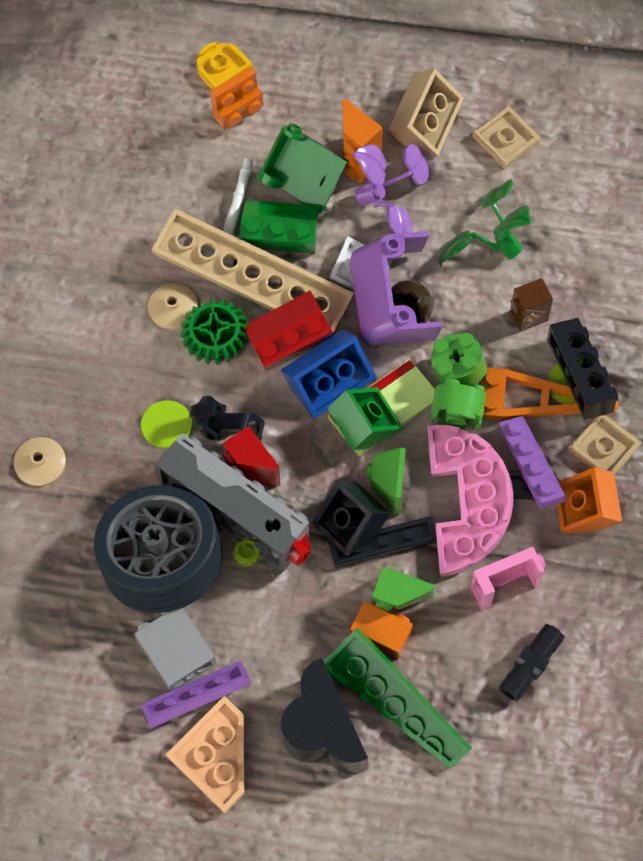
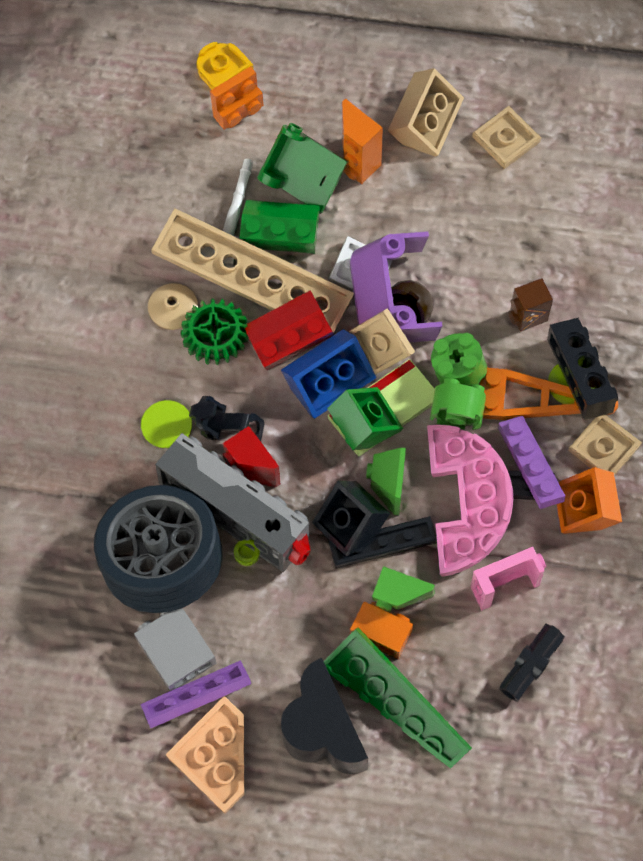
tan dish [14,437,66,486] -> none
medium lavender plant [352,144,429,234] -> none
green plant [439,179,532,267] -> none
none -> tan tile [349,308,415,375]

